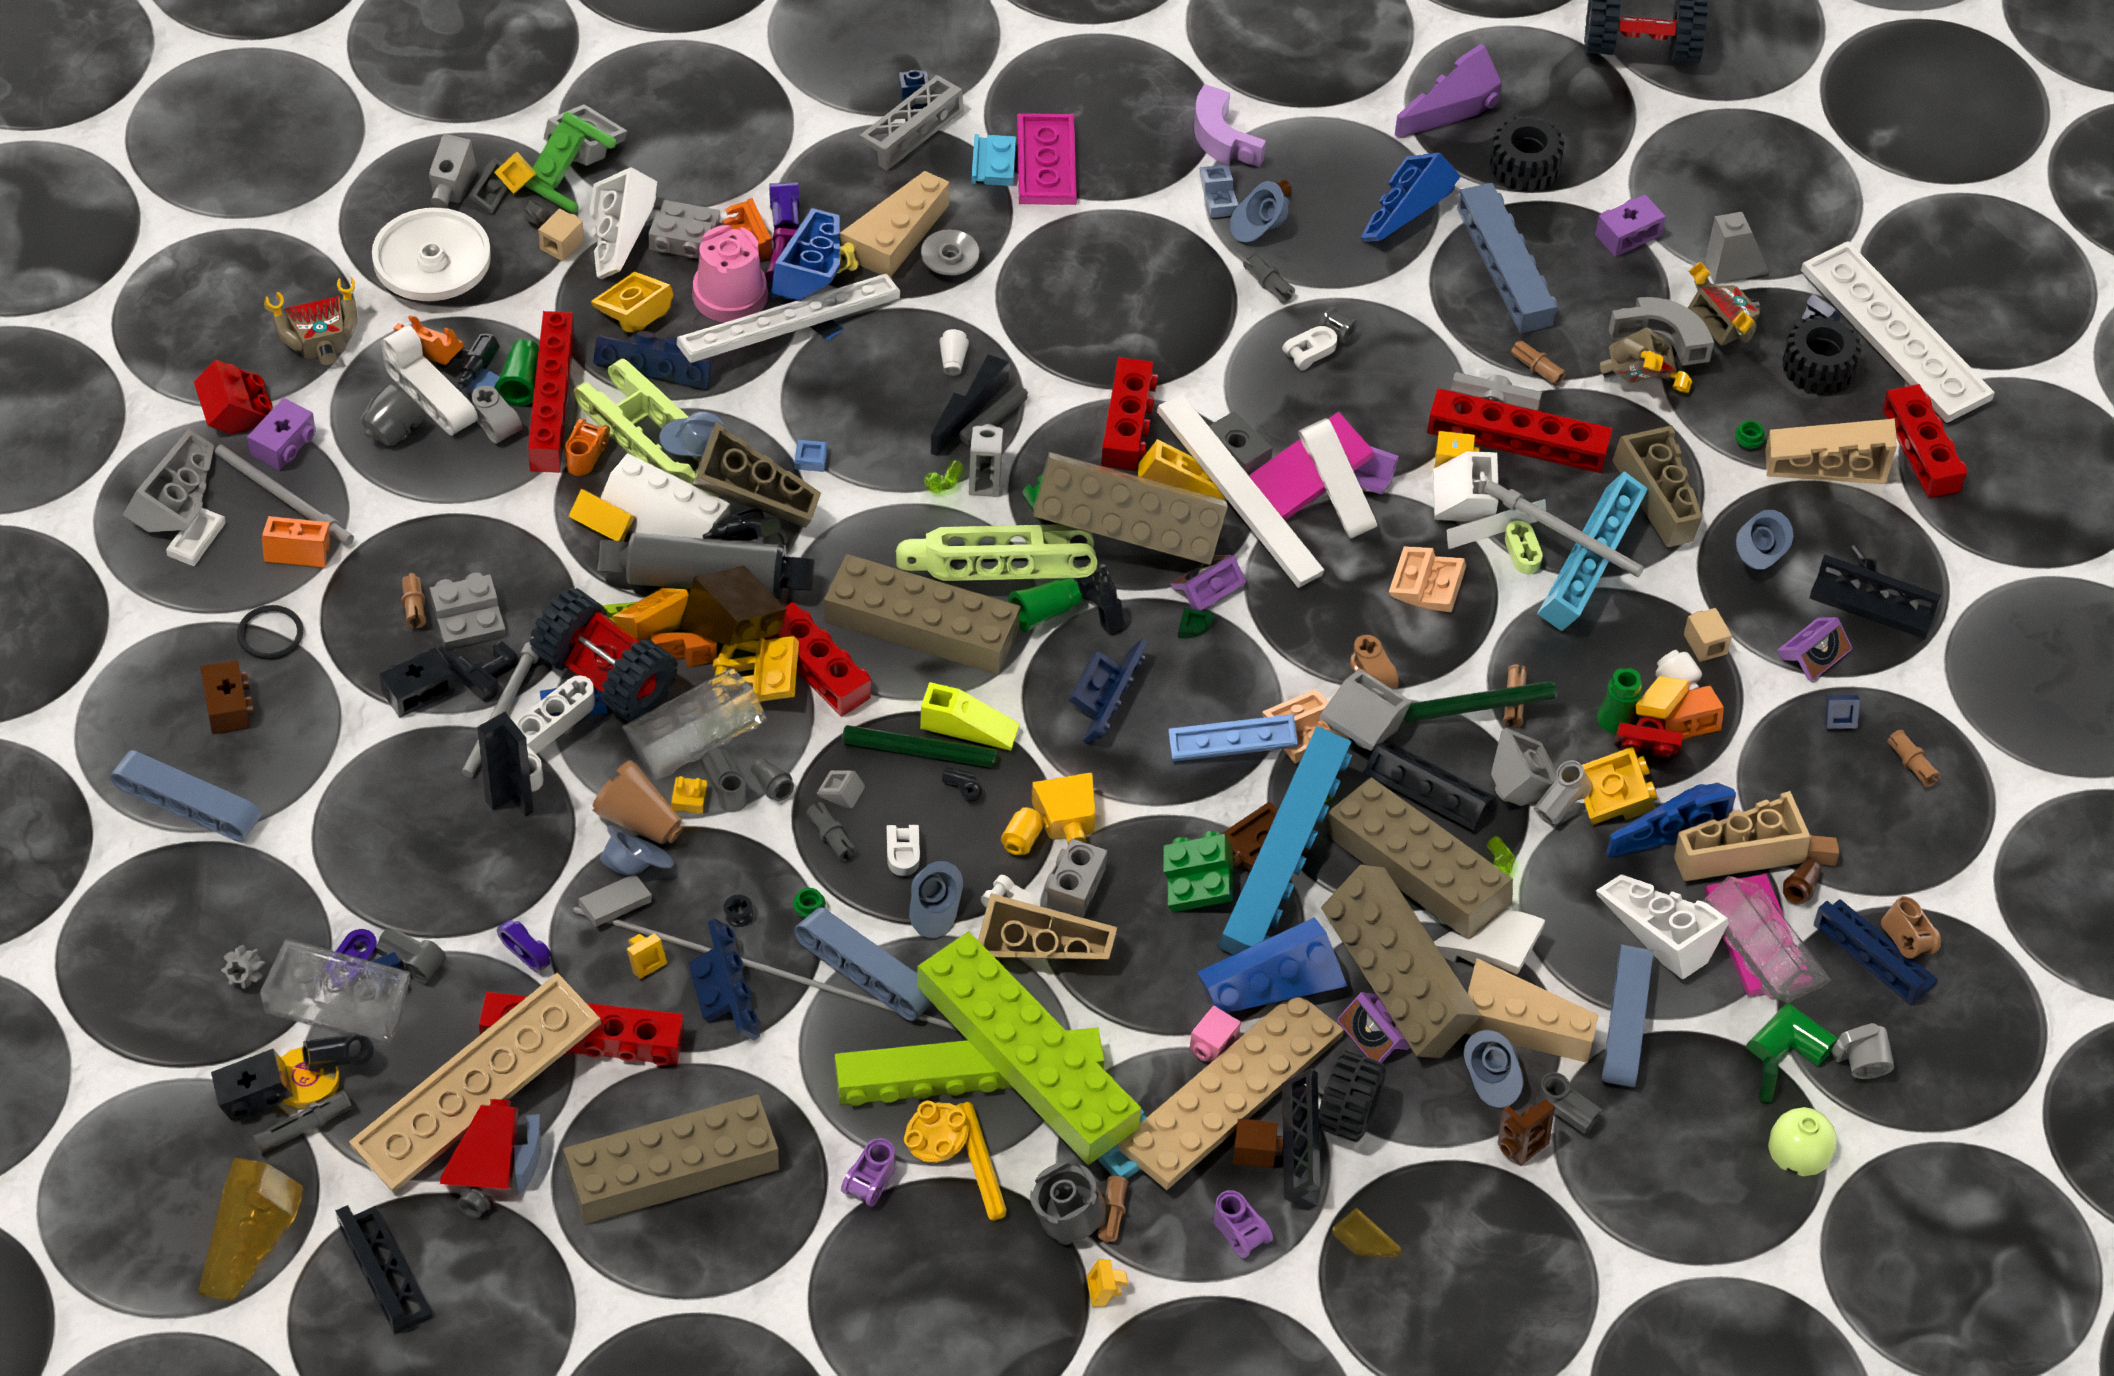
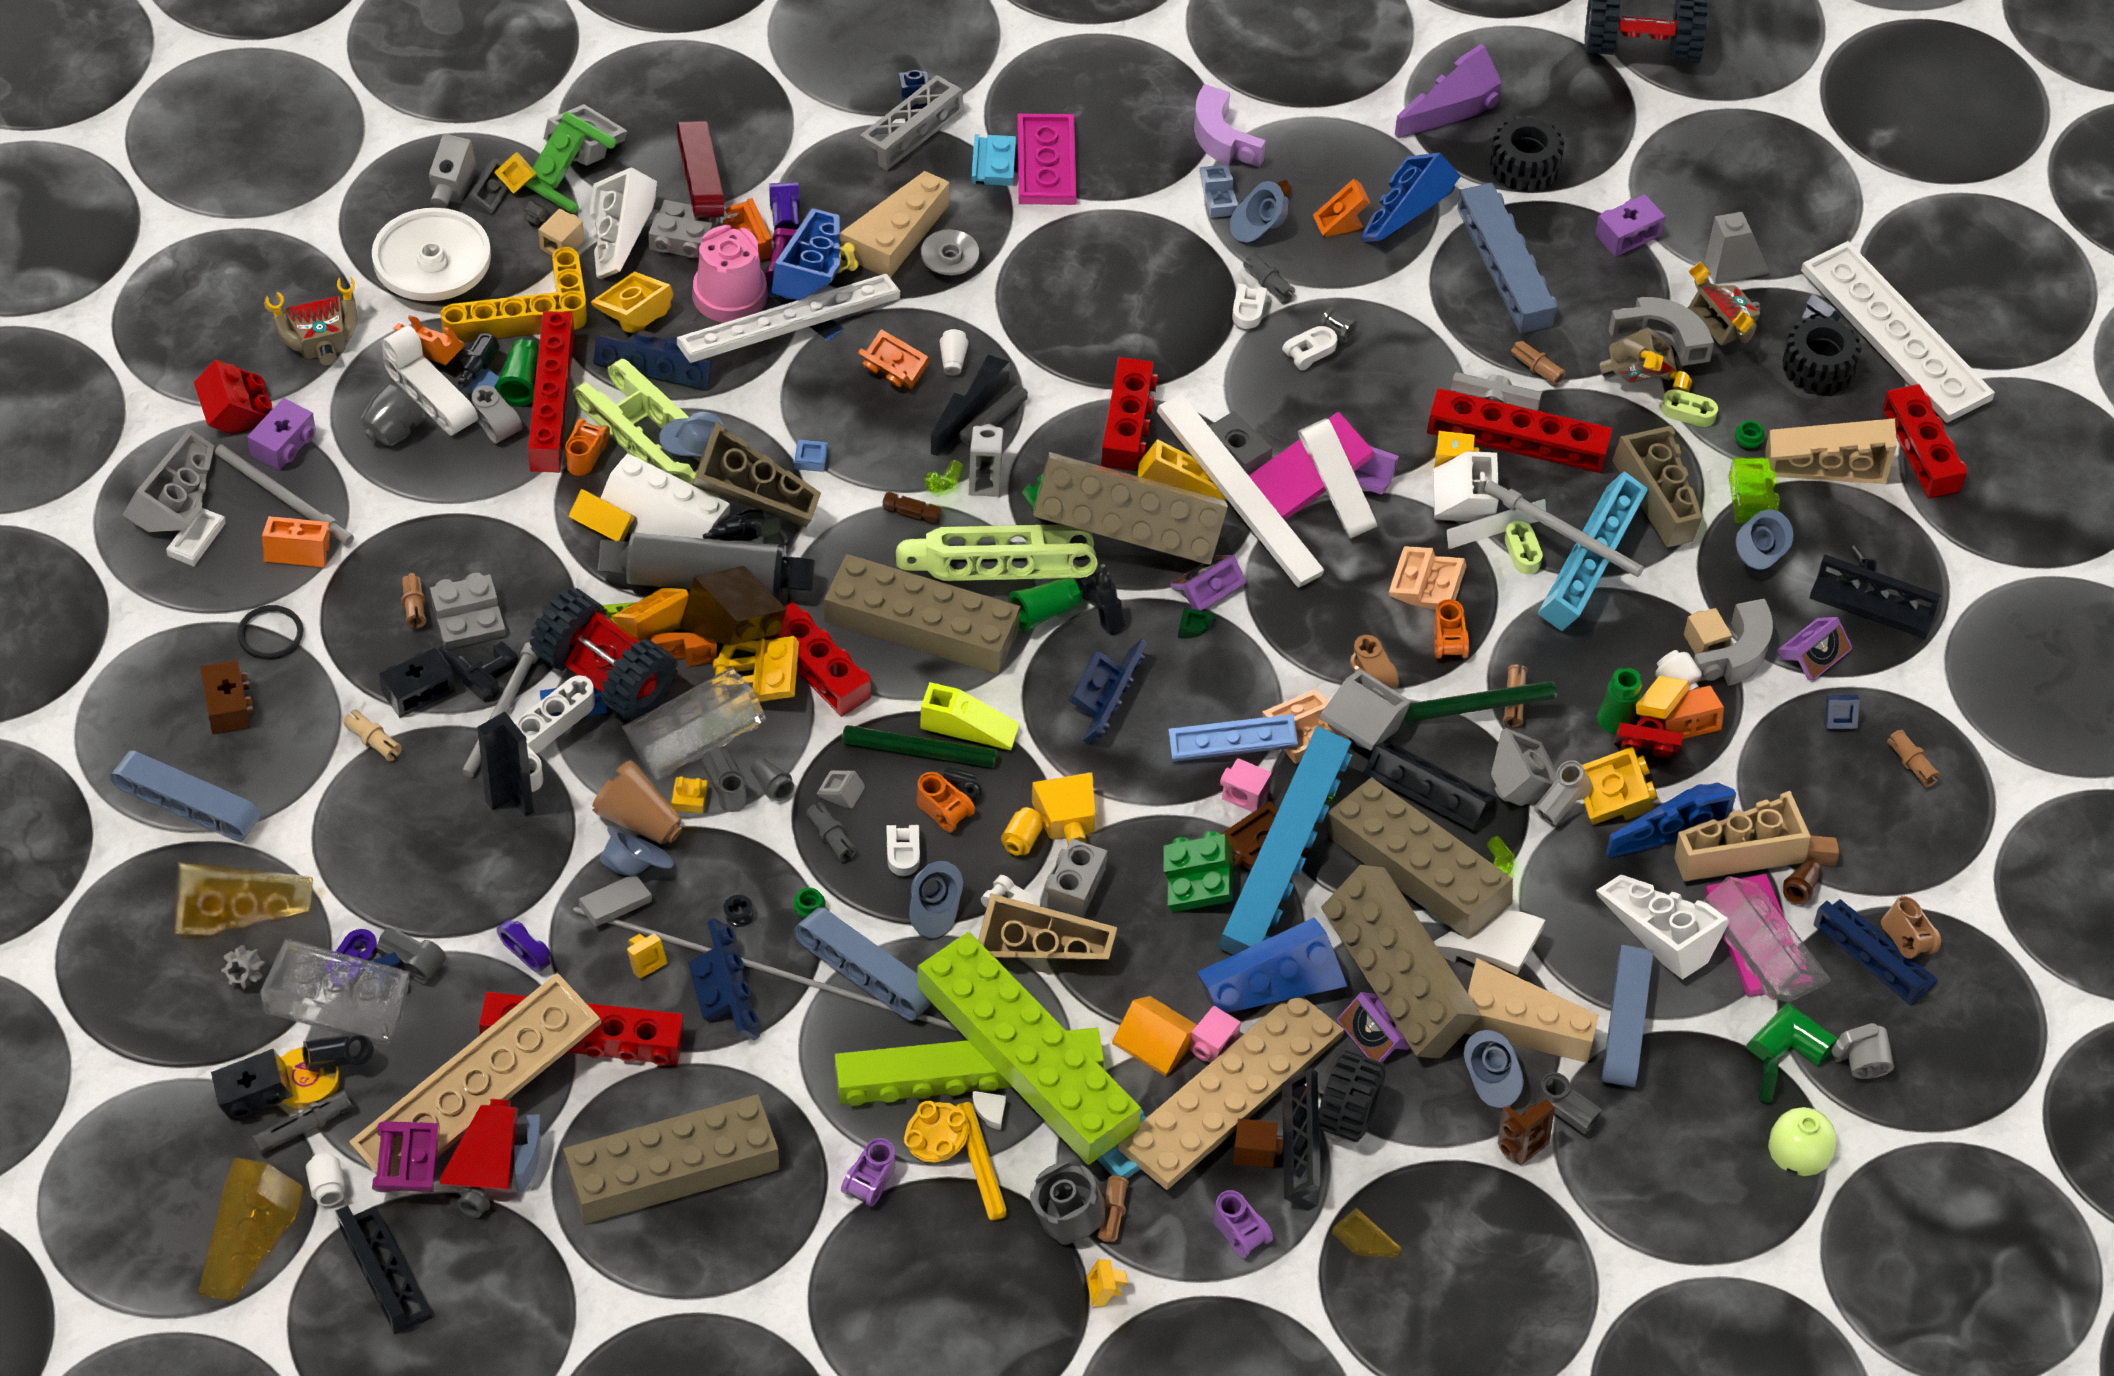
none -> clear yellow wedge [175,862,313,936]
none -> white brick [305,1153,345,1206]
none -> tan pin [343,709,402,761]
none -> magenta plate [372,1121,440,1193]
none -> yellow beam [441,247,587,343]
none -> beam [677,121,724,219]
none -> orange bracket [858,329,931,390]
none -> reddish brown axle [882,492,941,524]
none -> orange piece [916,772,975,833]
none -> white tile [973,1091,1006,1130]
none -> light orange slope [1112,996,1197,1077]
none -> bright pink brick [1220,758,1272,812]
none -> white plate [1232,283,1267,329]
none -> orange slope [1313,179,1371,237]
none -> orange piece [1433,599,1469,658]
none -> yellowish green beam [1661,389,1718,427]
none -> light grey arch [1694,598,1773,686]
none -> clear neon green brick [1728,458,1779,523]

